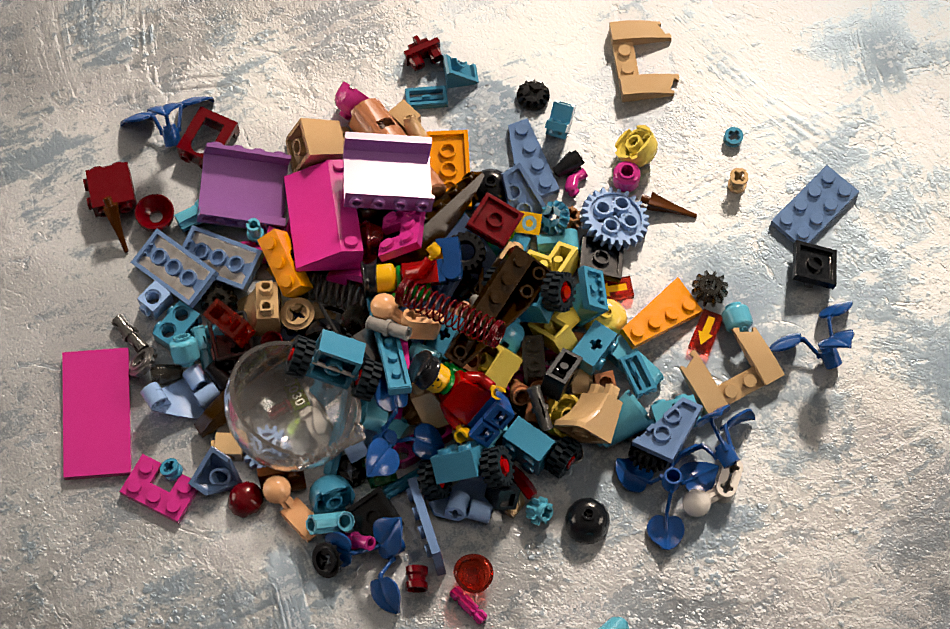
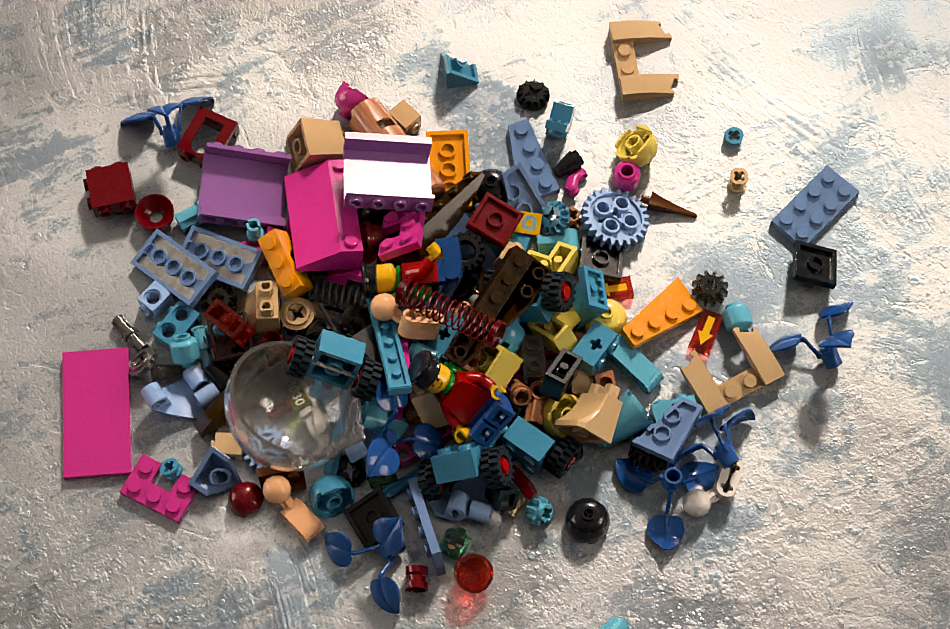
reddish brown piece [102,196,129,253] -> none
medium azure piece [306,511,355,535] -> none
black gear [312,541,344,578] -> none
dark pink axle [341,531,376,551] -> none
light grey pin [365,315,412,341] -> none
tan cone [403,114,428,137] -> none
dark red hips [404,35,442,71] -> none
dark azure tile [405,85,448,110] -> none
dark pink axle [449,586,487,624] -> none
dark grey pin [526,384,554,432] -> none
dark azure tile [618,350,657,399] -> none
none -> clear green head [439,526,473,561]

